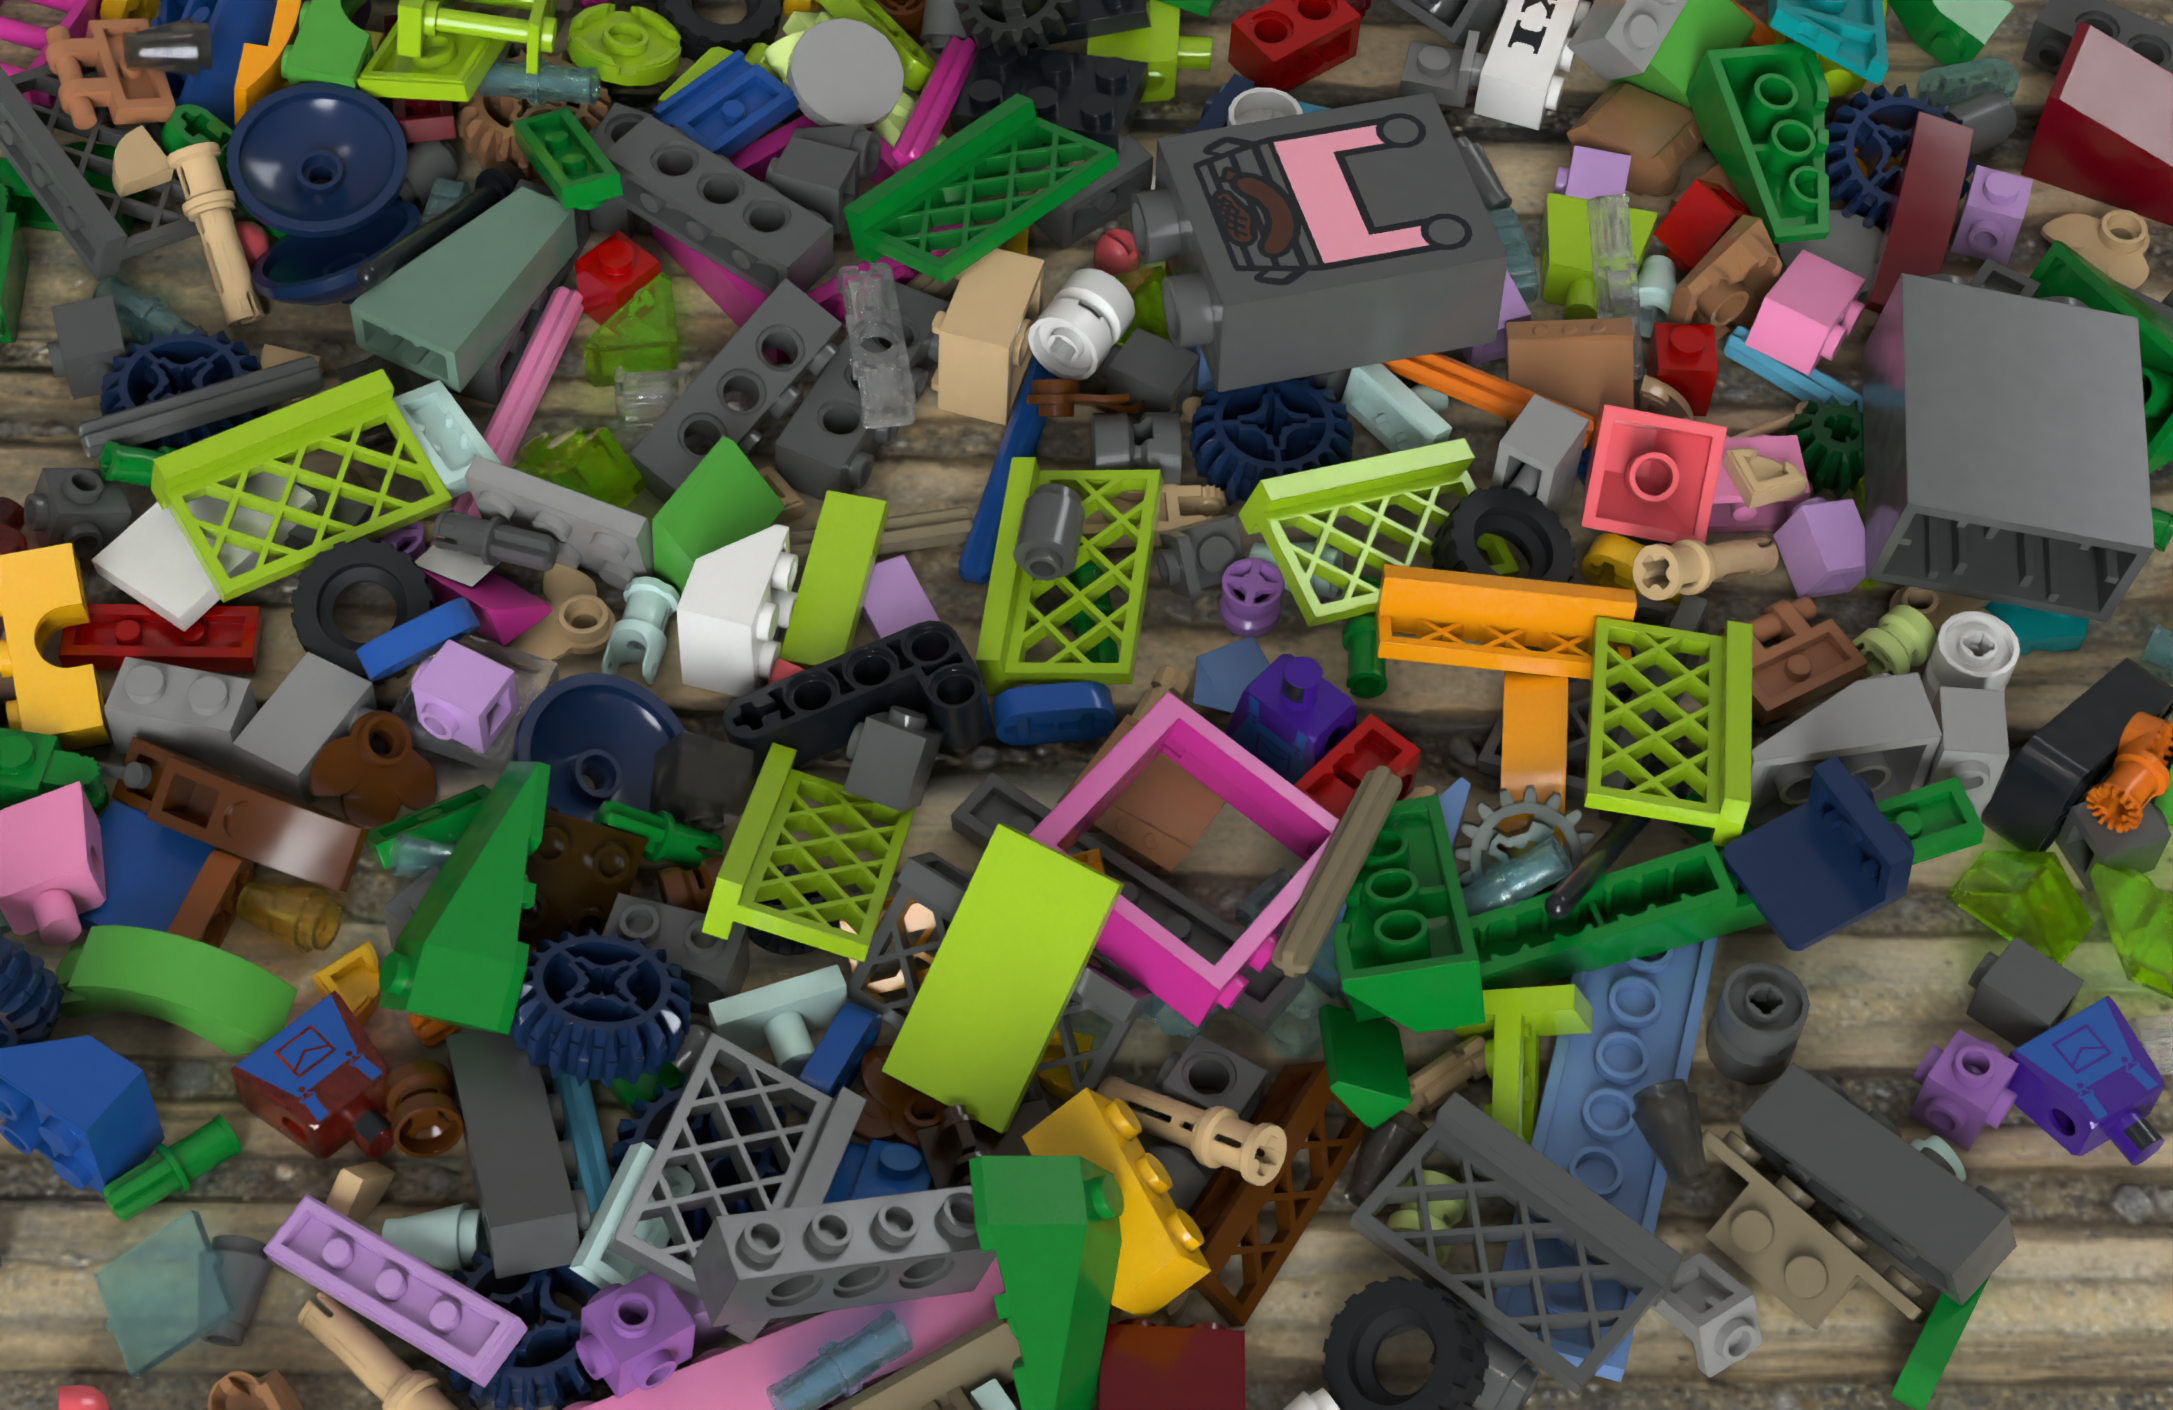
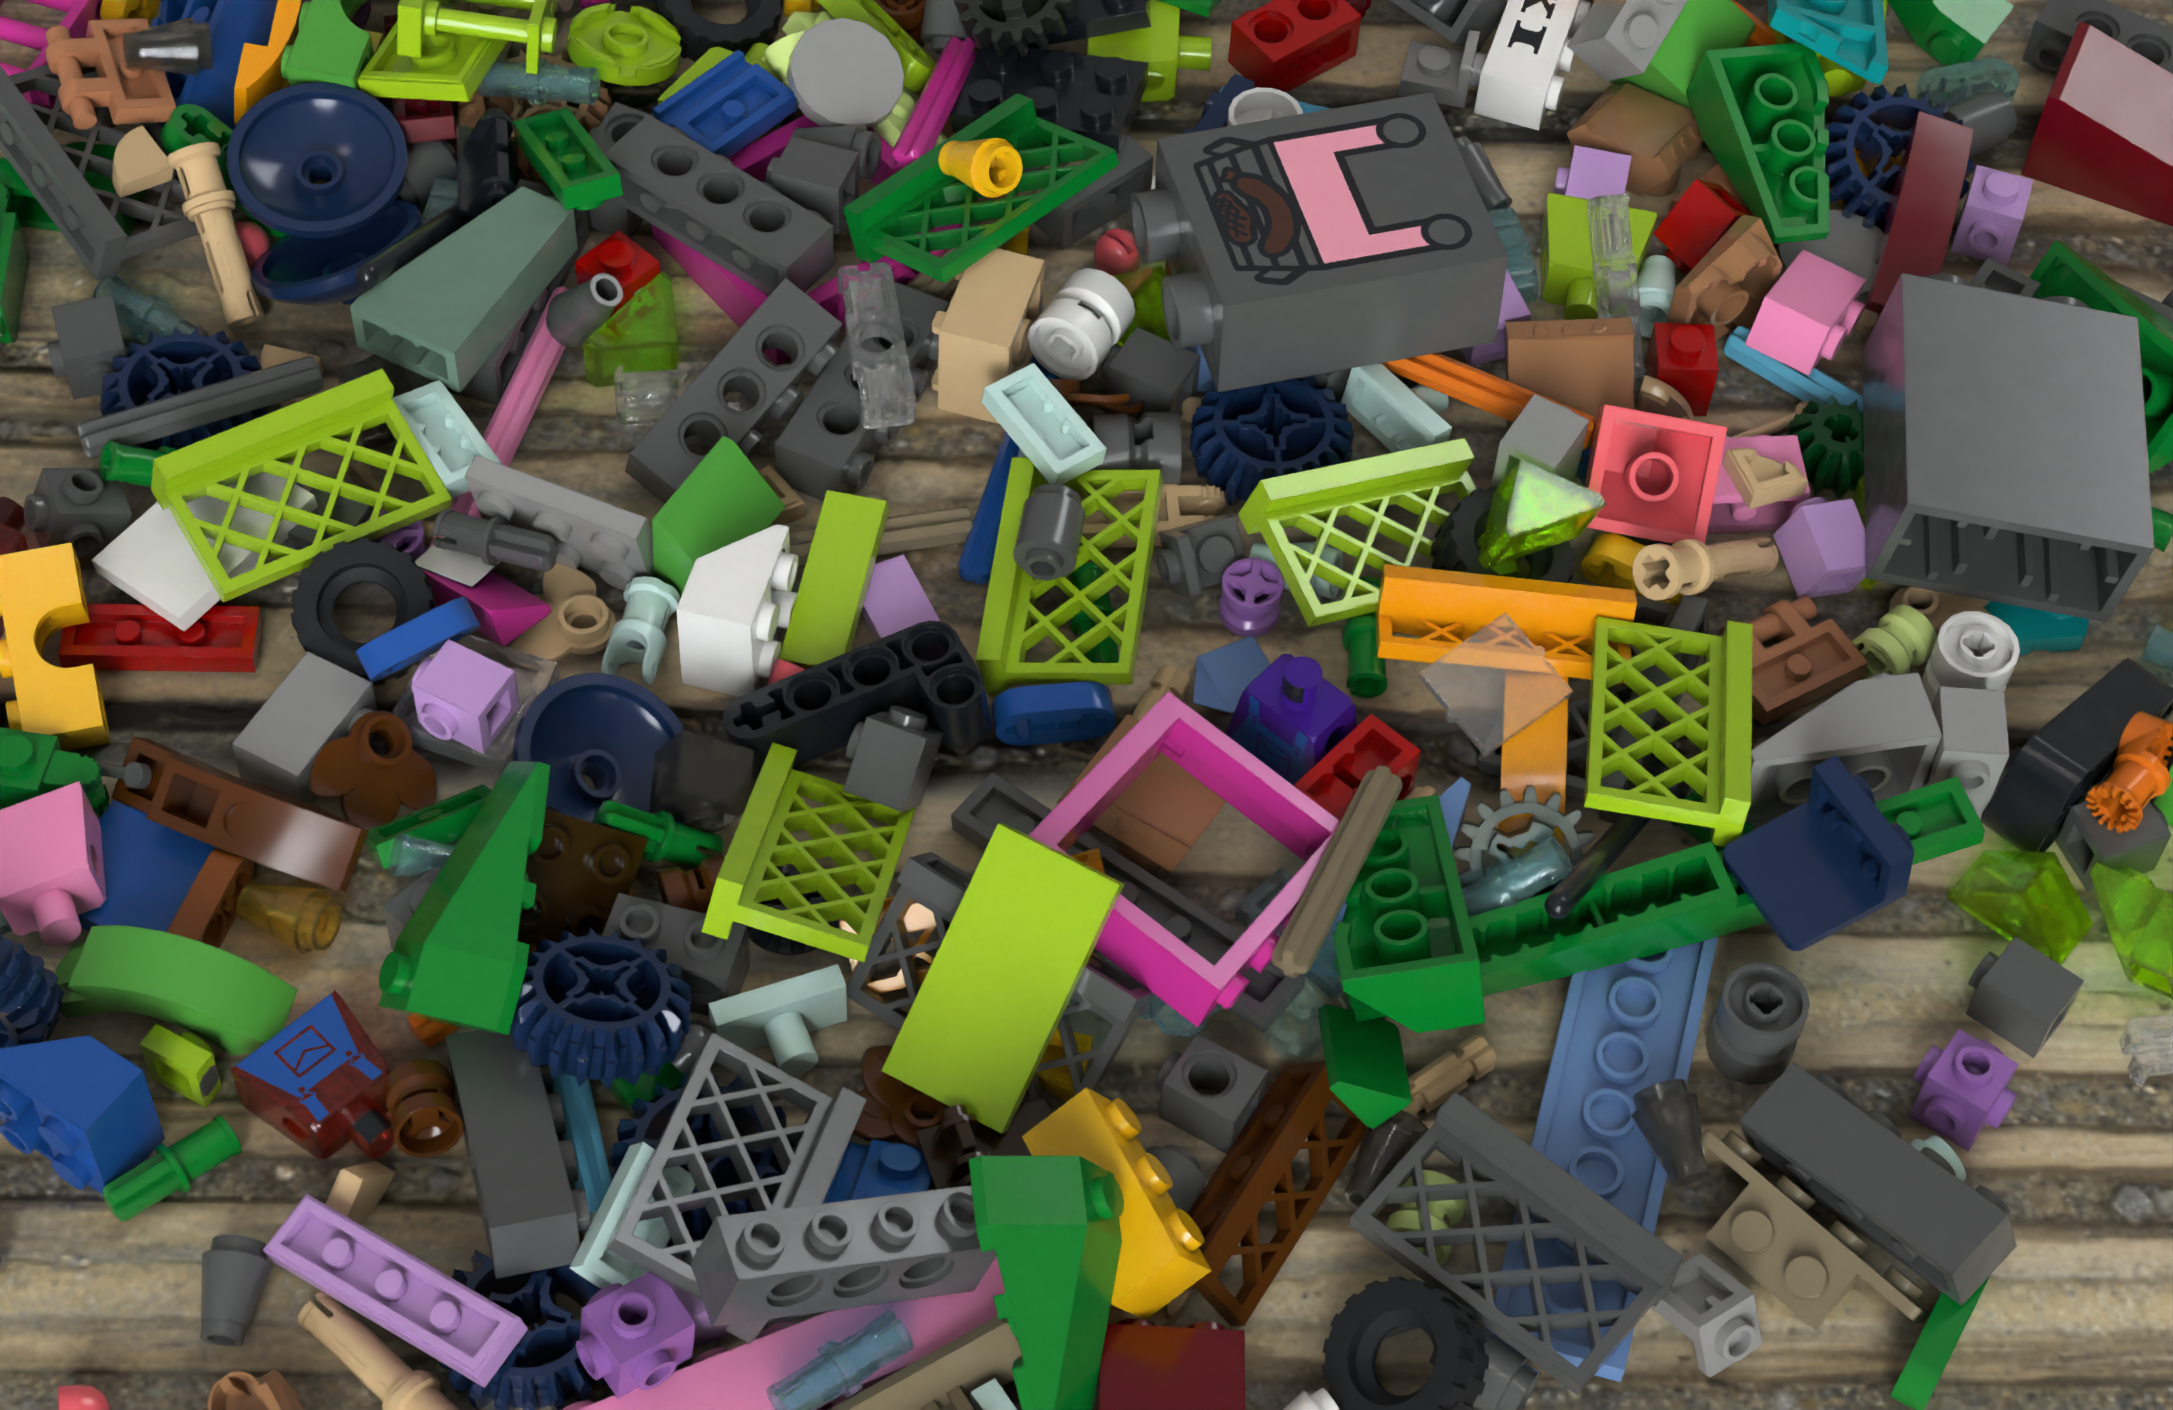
clear light blue piece [93,1210,237,1377] -> none
light grey brick [104,656,258,776] -> none
yellow tile [312,941,381,1033] -> none
light aqua cone [382,1202,490,1272] -> none
clear neon green slope [513,426,648,509] -> none
blue beam [791,1001,883,1116] -> none
tan pin [1096,1076,1287,1186] -> none
lime bracket [1452,984,1593,1146] -> none
dark purple torso [2008,995,2165,1166] -> none
tan plate [2040,209,2150,291] -> none
none -> lime plate [140,1023,222,1108]
none -> black hinge [456,108,516,218]
none -> flat silver cone [546,273,623,347]
none -> yellow cone [938,138,1023,198]
none -> light aqua tile [981,363,1107,485]
none -> clear piece [1418,612,1573,757]
none -> clear neon green slope [1478,459,1606,569]

